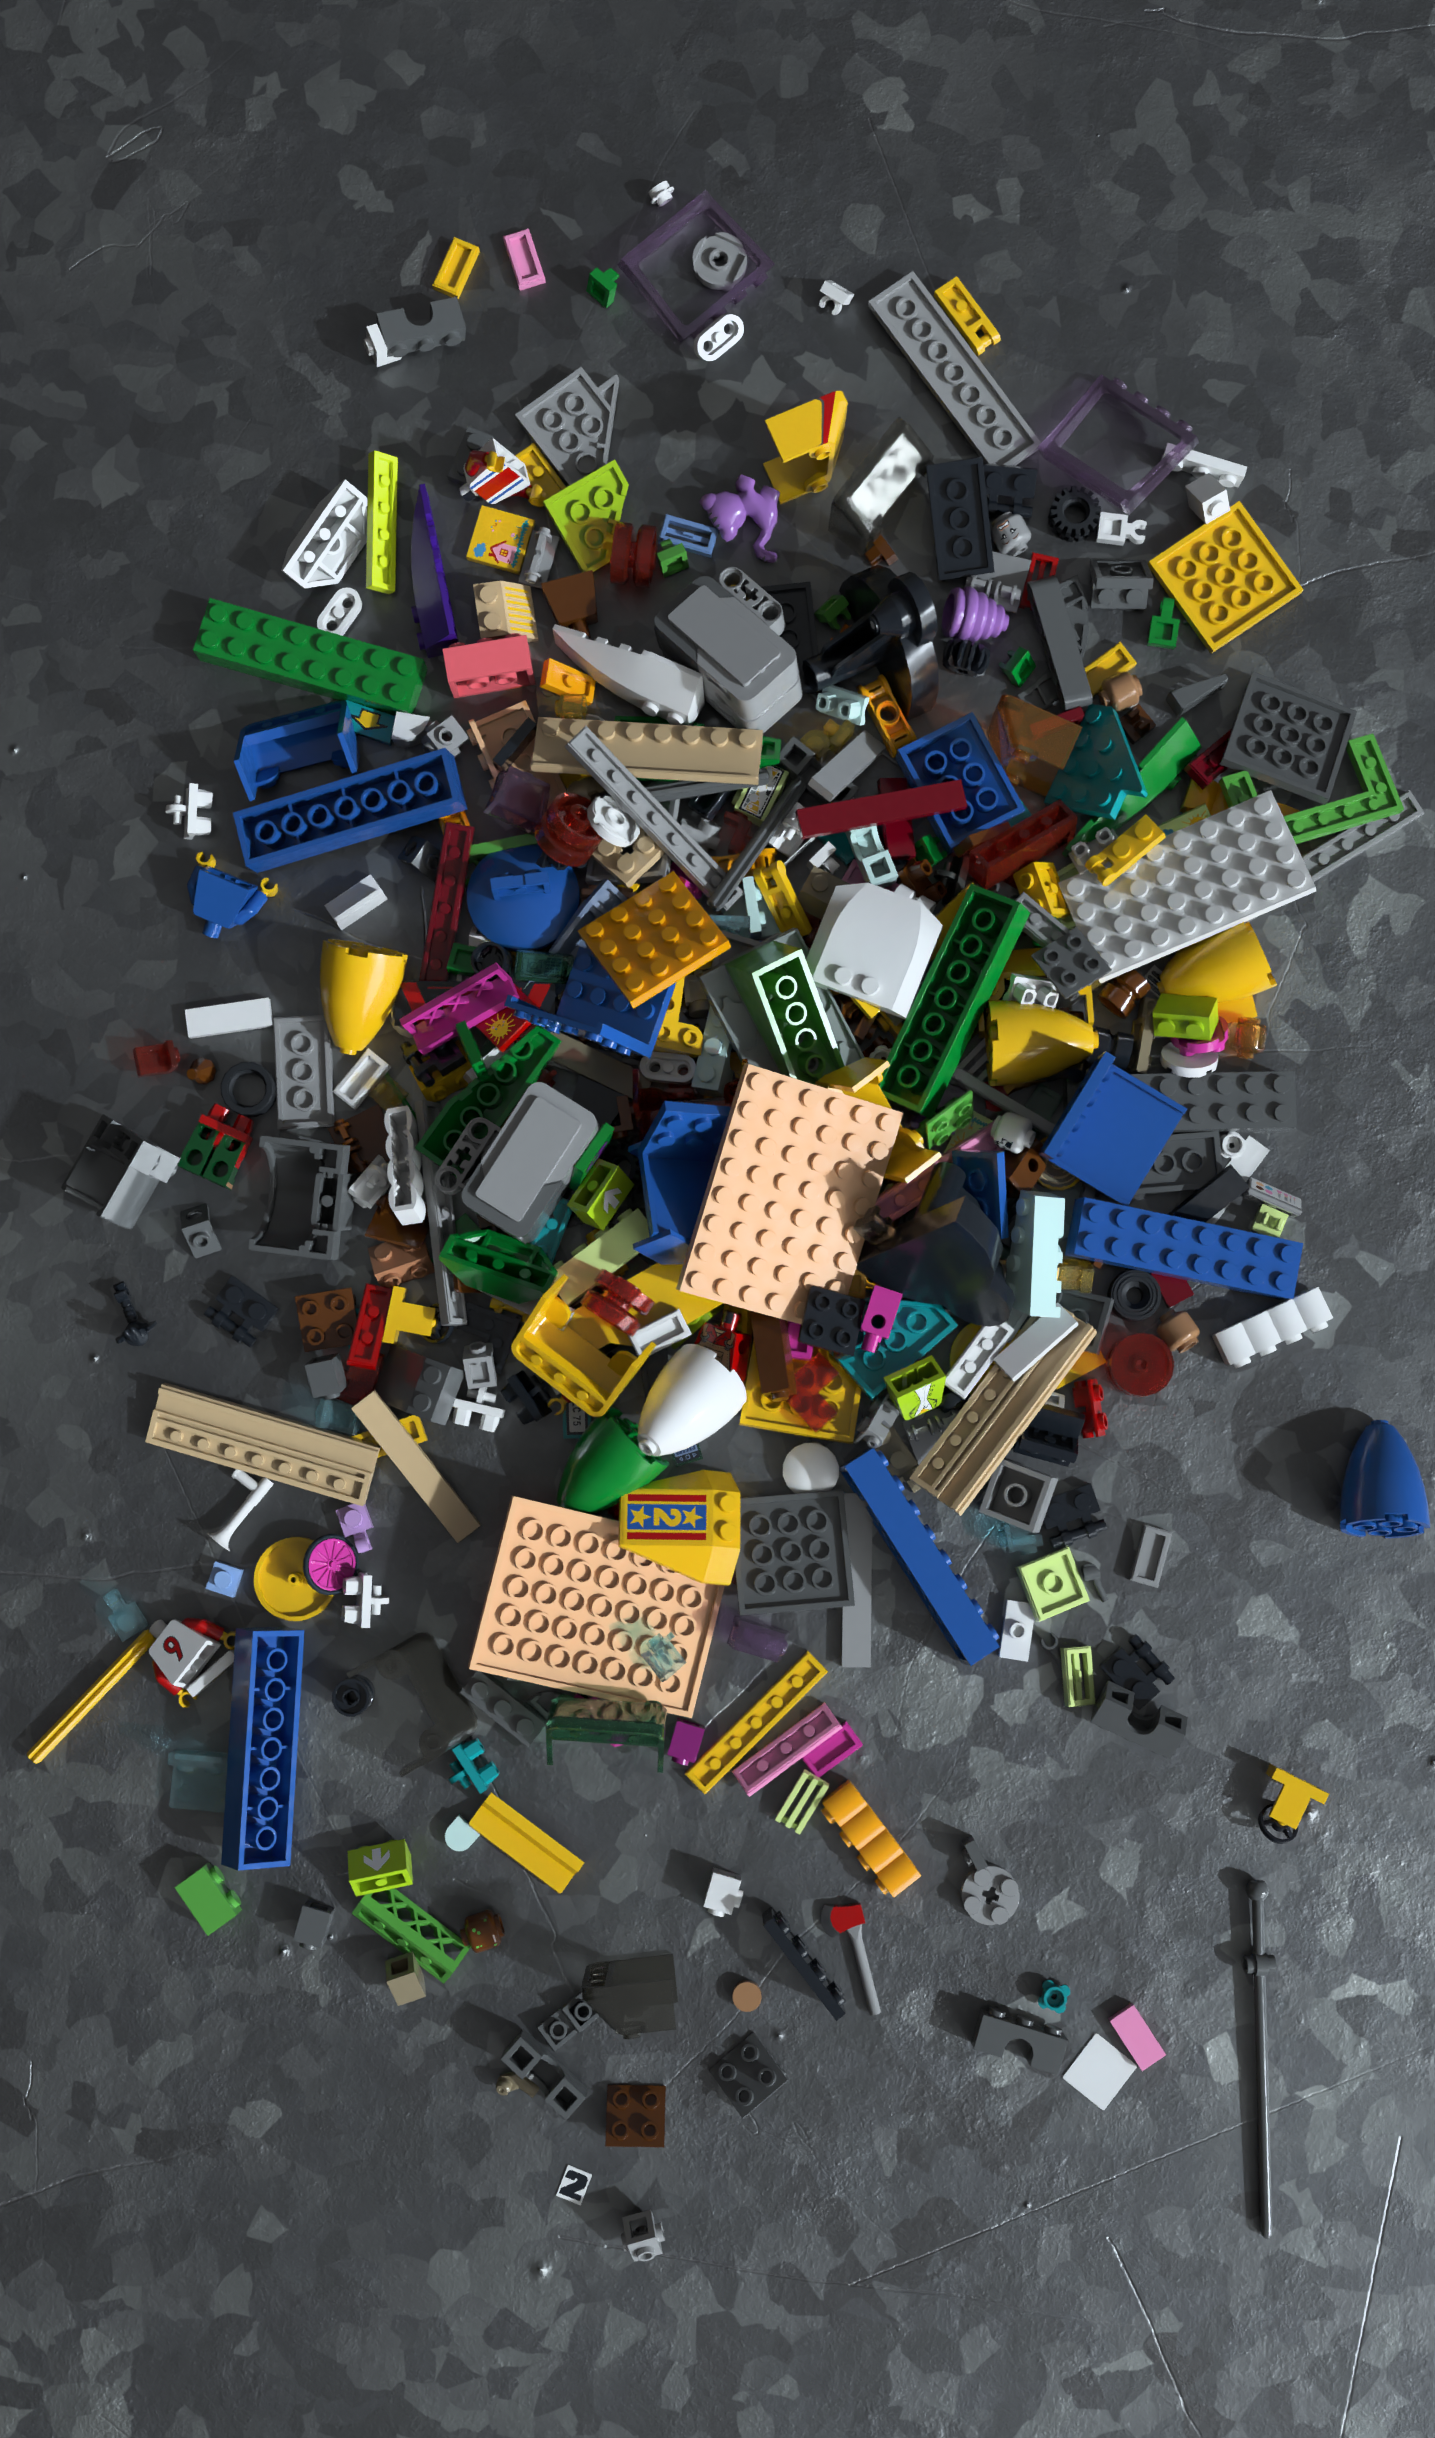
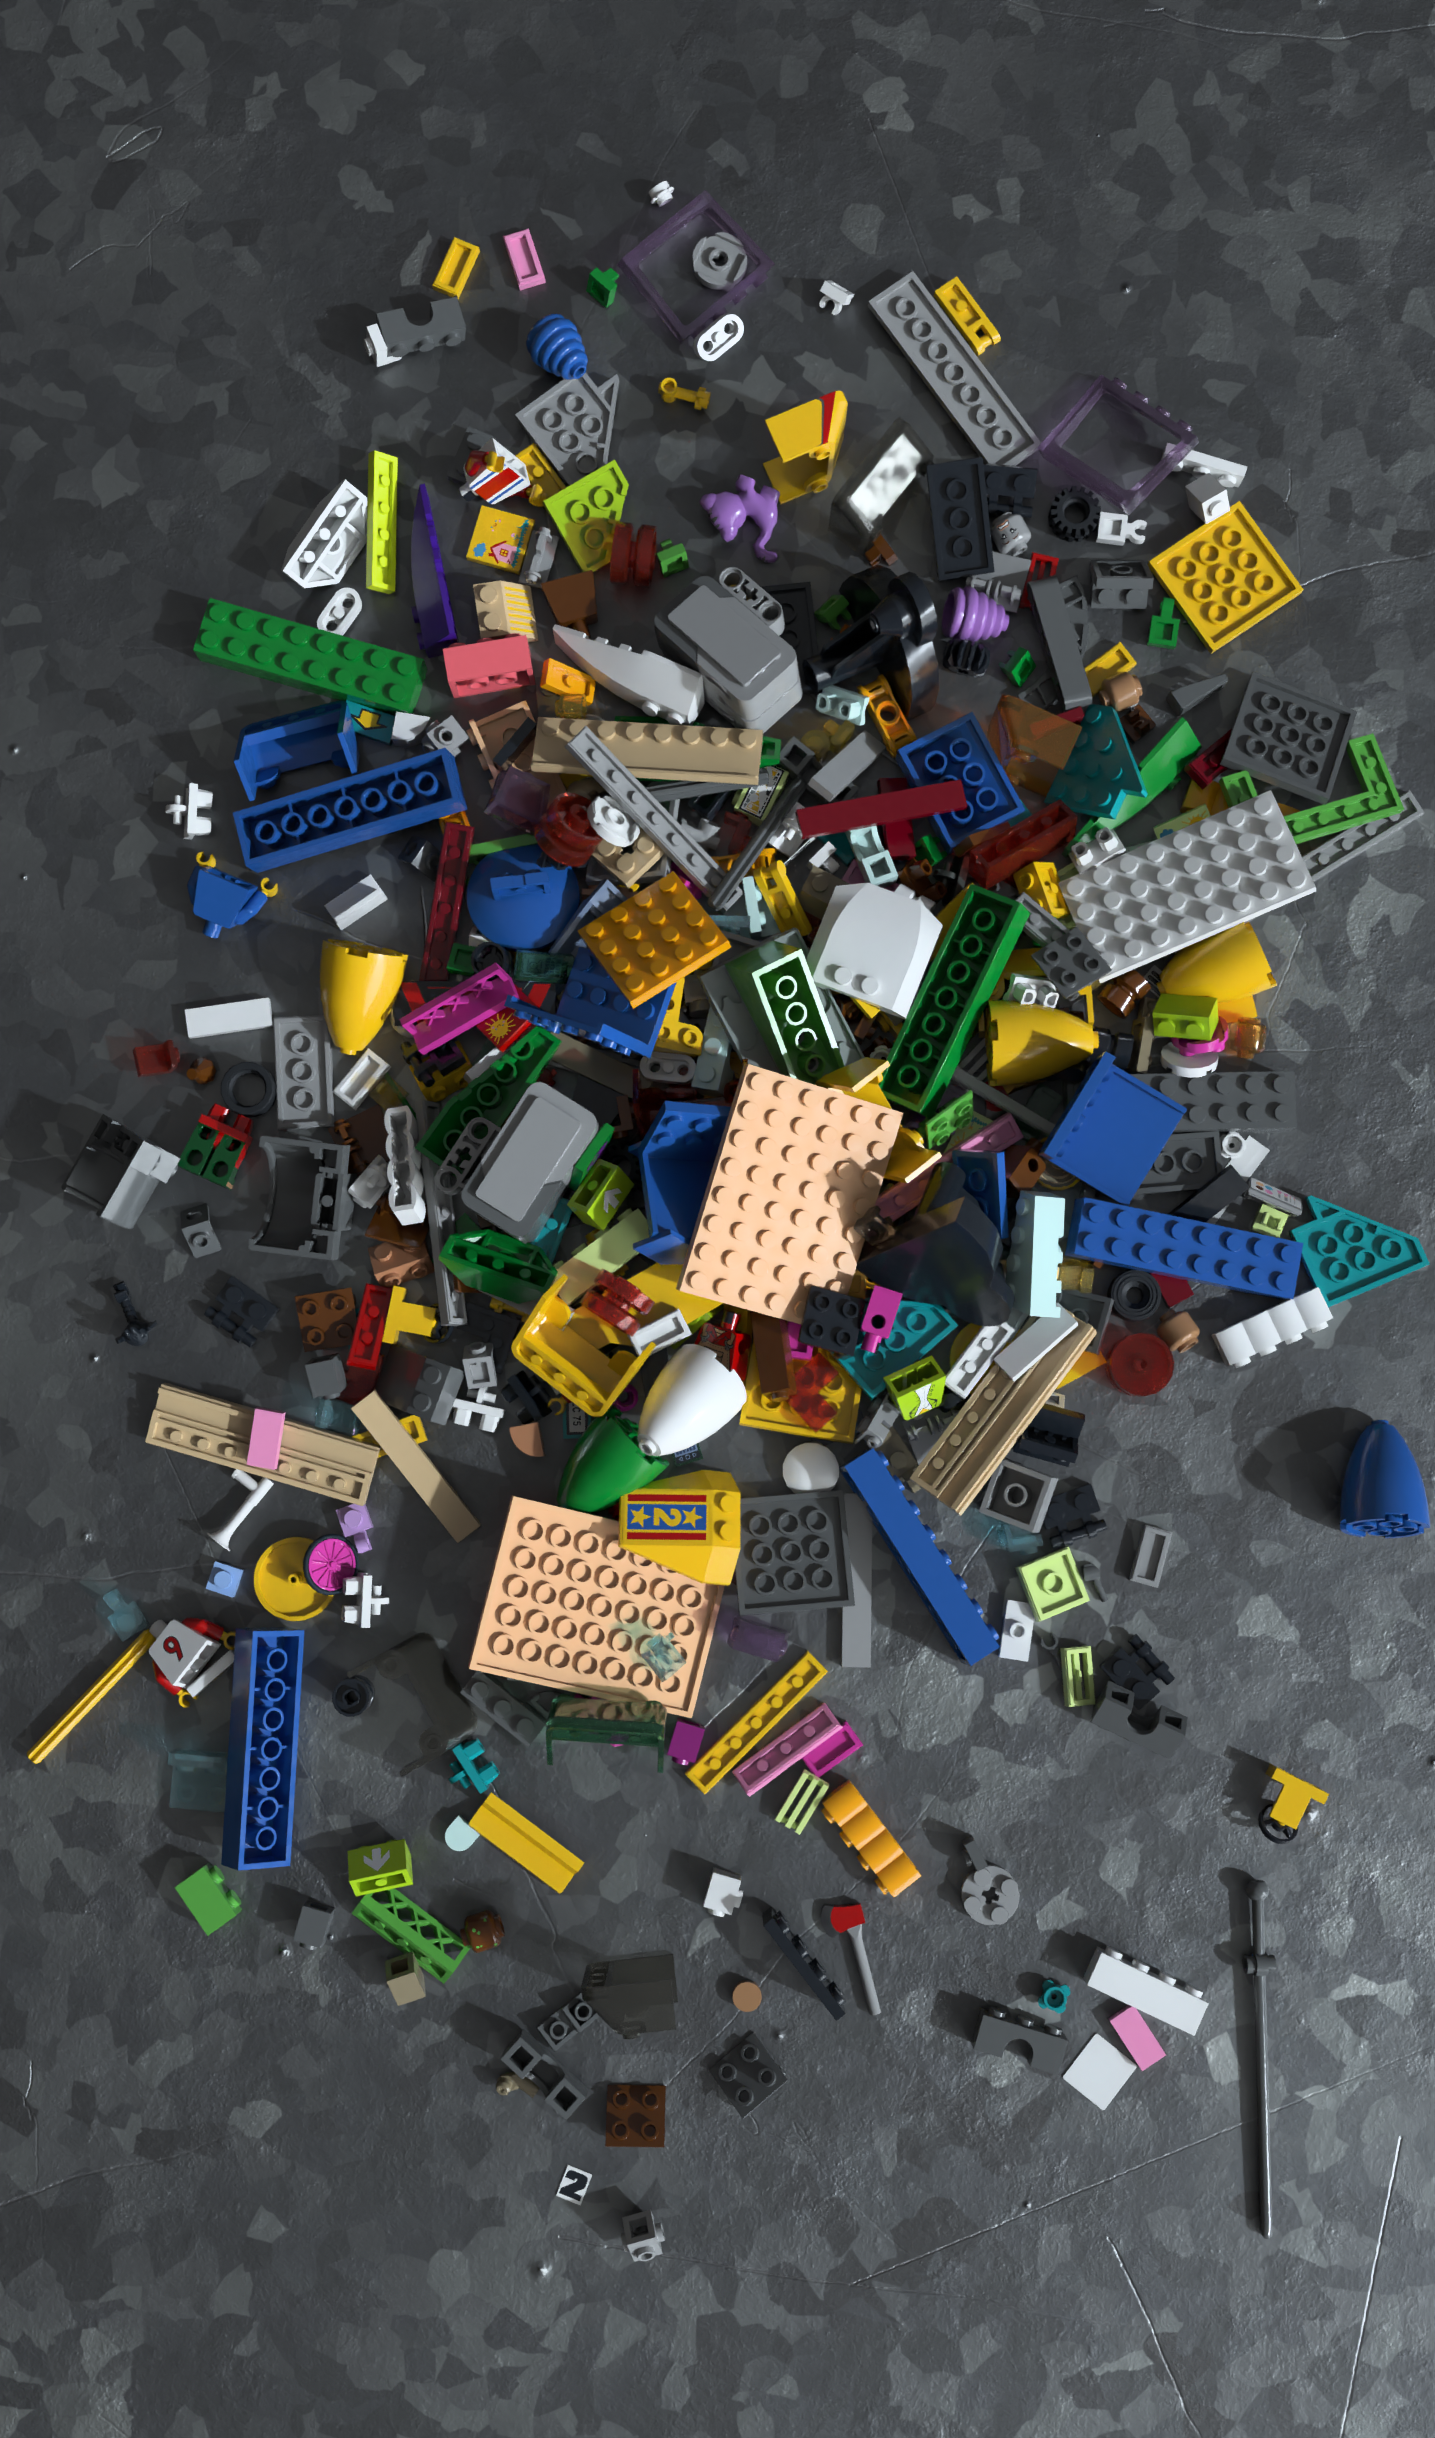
green tile [455,1020,490,1081] -> none
medium blue tile [658,514,719,558] -> none
white head [991,1112,1036,1154] -> none
red hinge [1072,1379,1108,1438] -> none
yellow plate [1085,814,1166,886] -> none
none -> bright pink tile [247,1407,286,1470]
none -> nougat brick [509,1422,546,1457]
none -> blue piece [526,314,588,380]
none -> magenta plate [612,1384,638,1411]
none -> yellow bar [658,378,711,410]
none -> white brick [1083,1946,1209,2036]
none -> teal wing [1289,1195,1430,1308]

